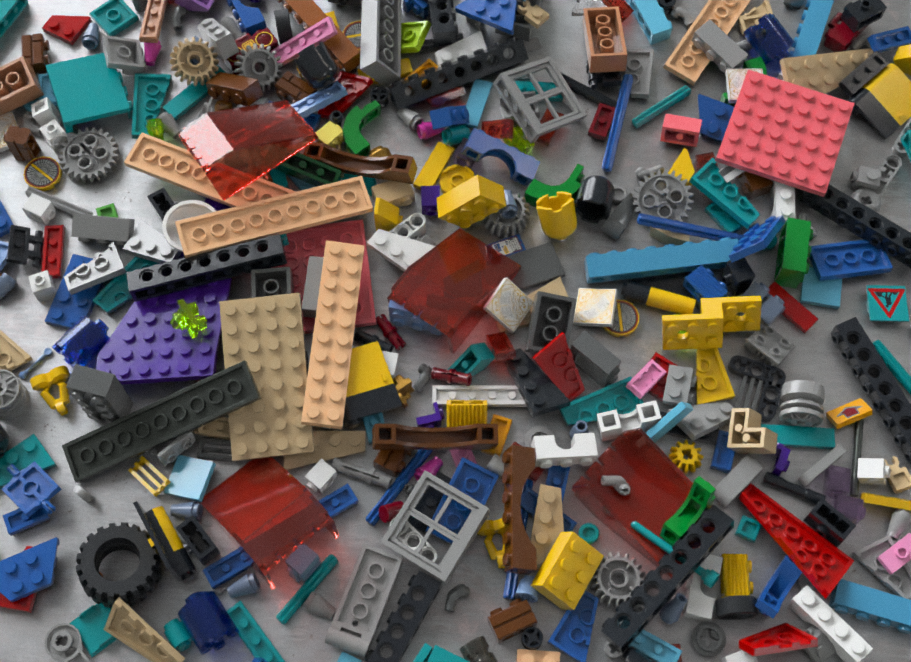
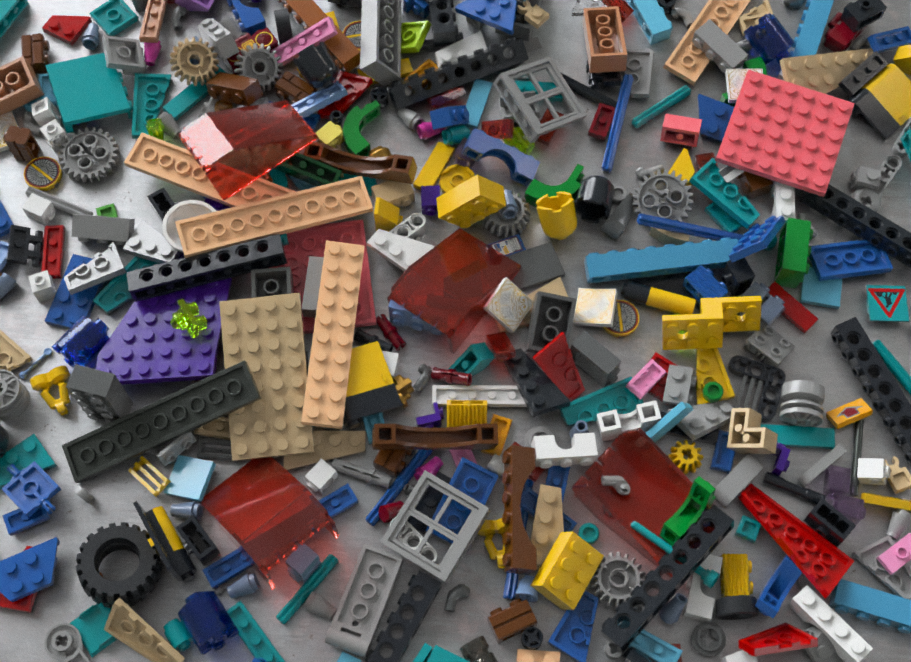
none -> green tile [702,382,723,403]

